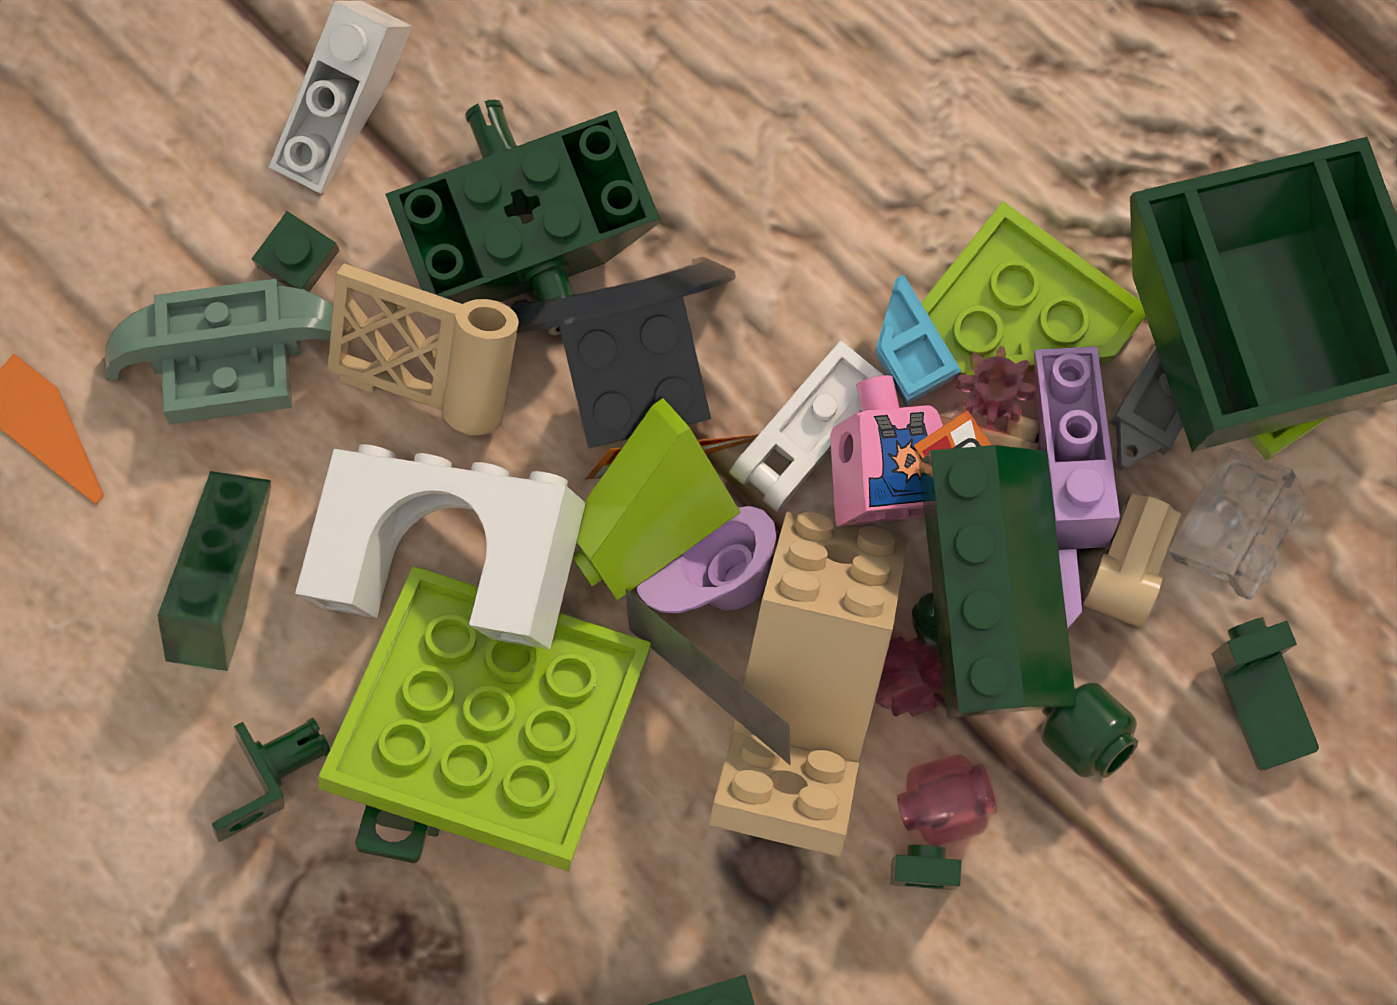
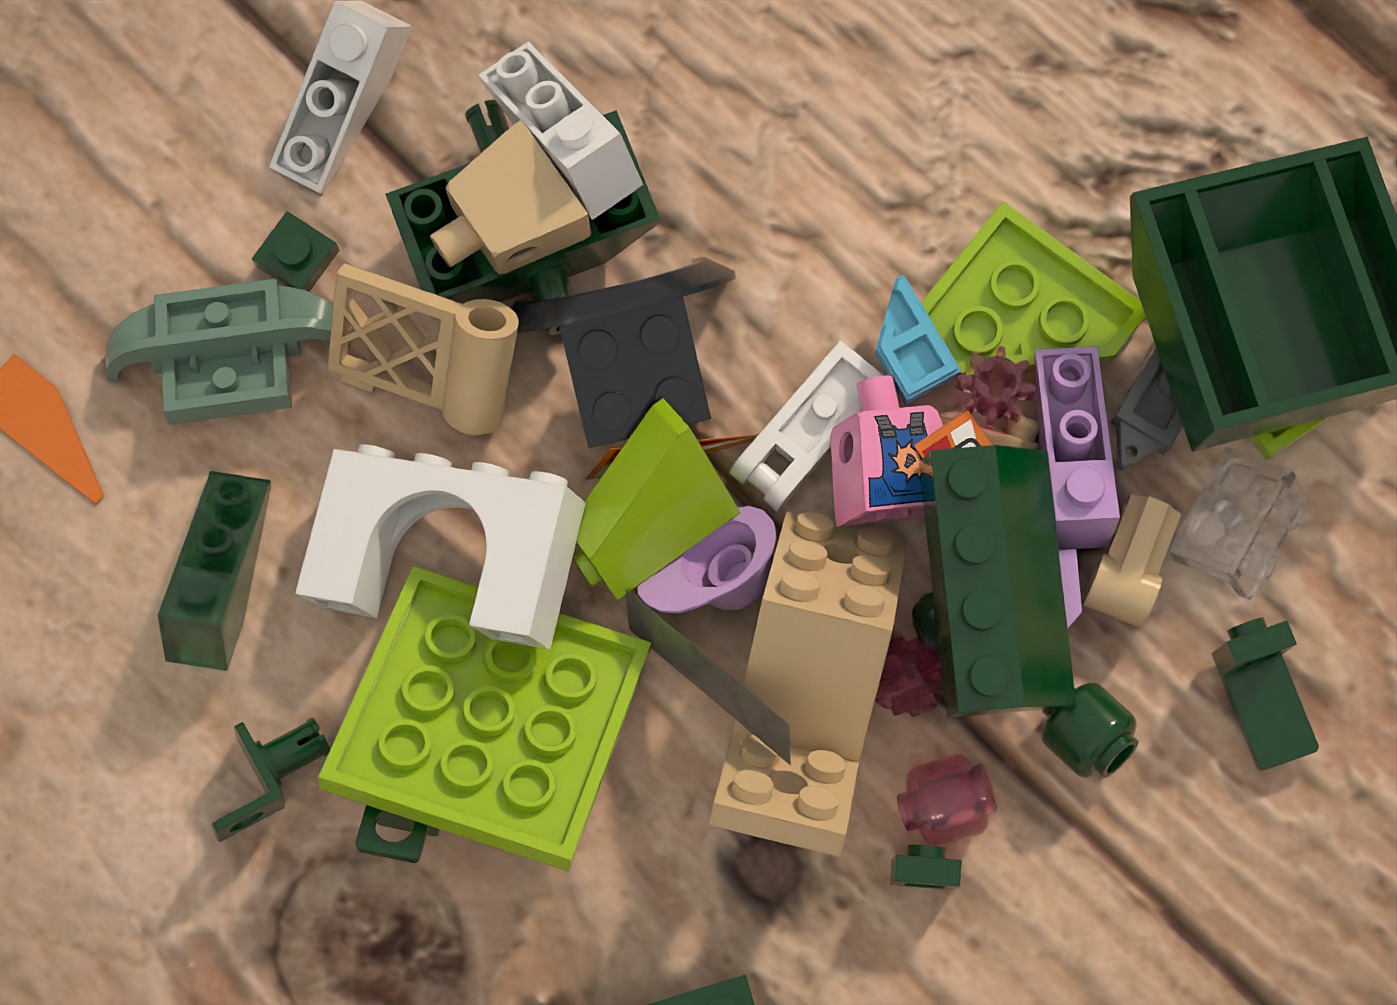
none -> tan torso [430,119,591,274]
none -> white slope [478,41,643,220]

